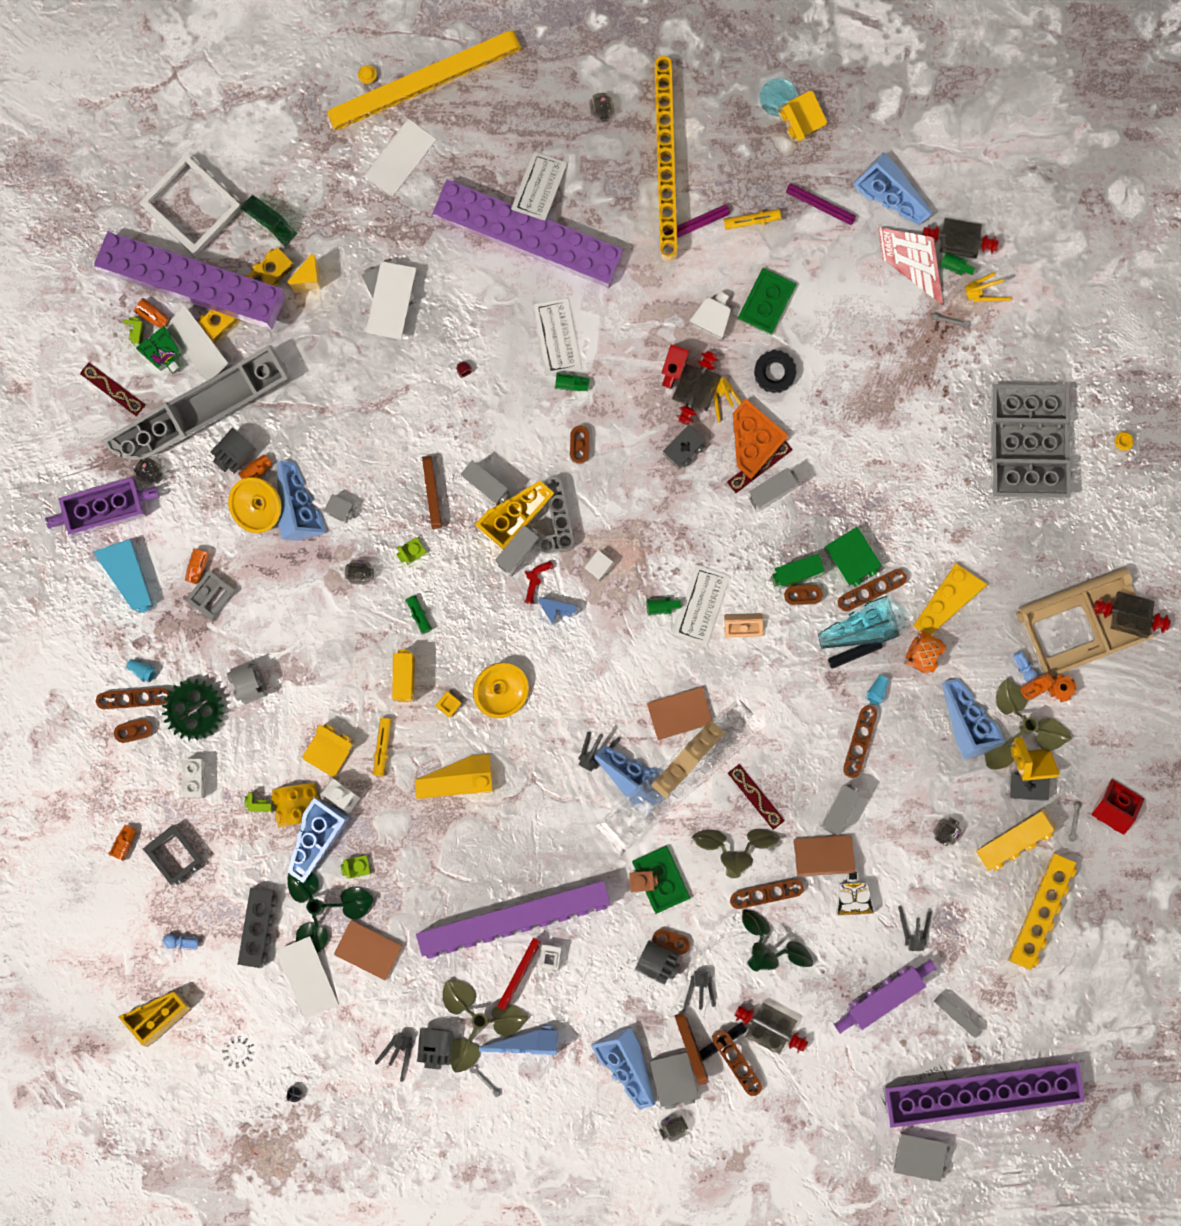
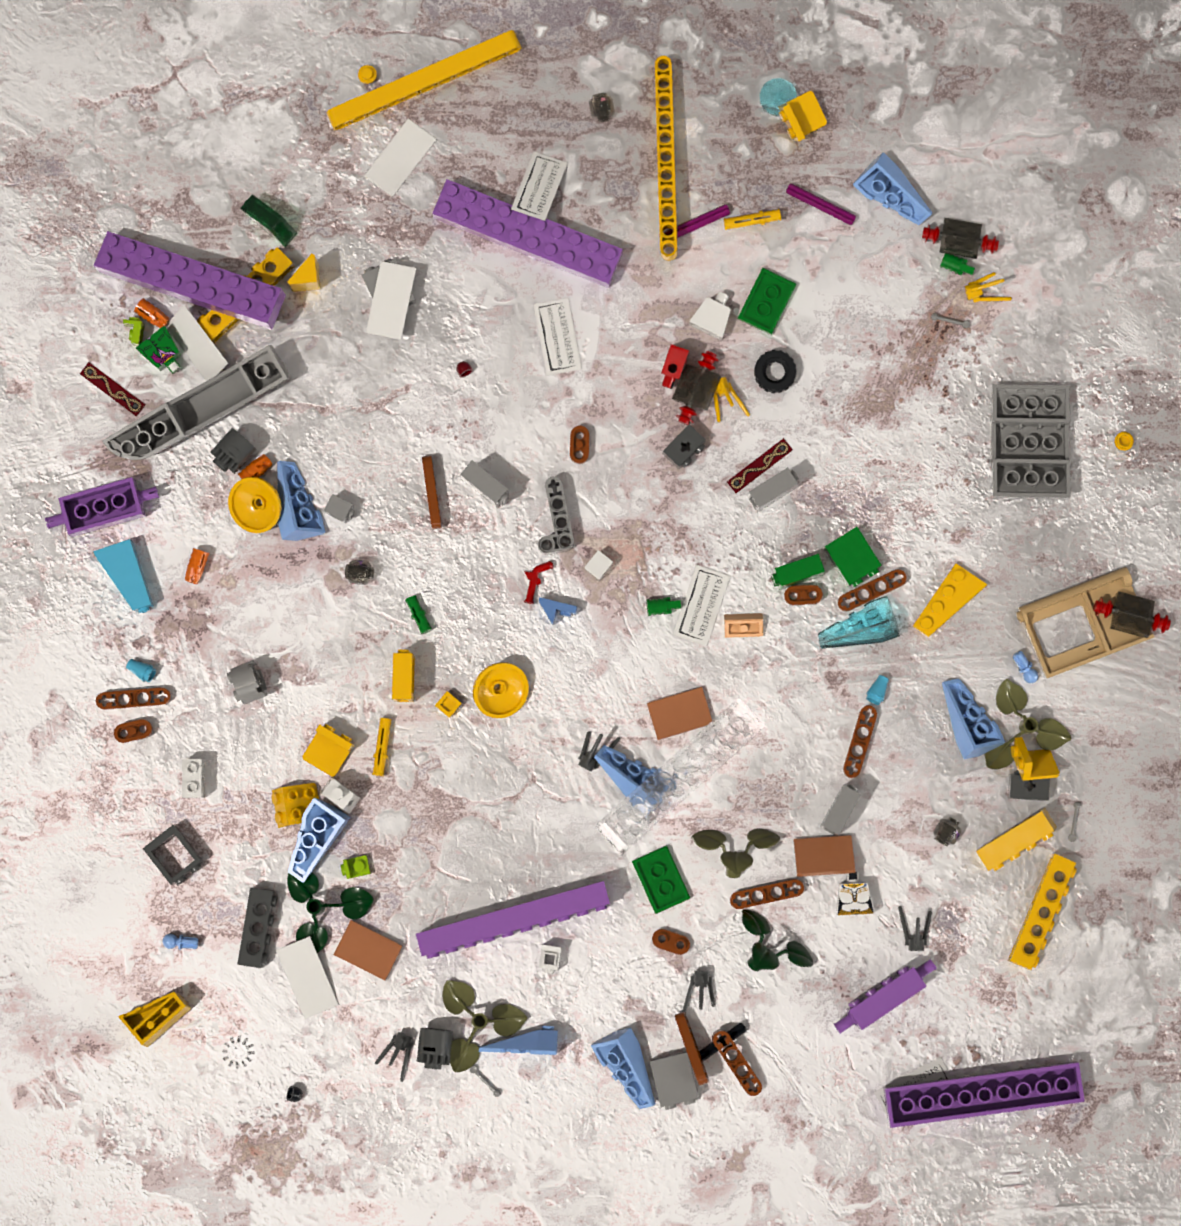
orange hinge [108,825,136,861] -> none
clear smoke head [134,458,164,486] -> none
white window [139,154,242,258] -> none
dark green gear [162,679,224,741] -> none
light grey plate [186,570,237,621] -> none
lime bracket [245,792,273,813] -> none
lime bracket [396,537,427,565] -> none
yellow wedge [415,754,493,799] -> none
yellow wedge [475,481,555,551] -> none
light grey brick [495,525,539,577] -> none
red tile [497,938,541,1011] -> none
green hinge [555,372,590,391] -> none
nougat bracket [629,871,658,892] -> none
dark grey gear [634,940,680,985] -> none
tan bracket [651,720,725,799] -> none
clear smoke head [658,1113,689,1143] -> none
sticker [728,764,785,830] -> none
orange plate [732,398,788,479] -> none
clear smoke plate [734,1002,808,1055] -> none
black axle [828,638,883,669] -> none
sticker [878,227,943,305] -> none
light grey brick [893,1133,950,1182] -> none
orange brick [904,630,946,675] -> none
light grey beam [934,994,982,1039] -> none
orange hinge [1021,673,1055,700] -> none
orange brick [1048,674,1077,703] -> none
red slope [1091,779,1145,835] -> none

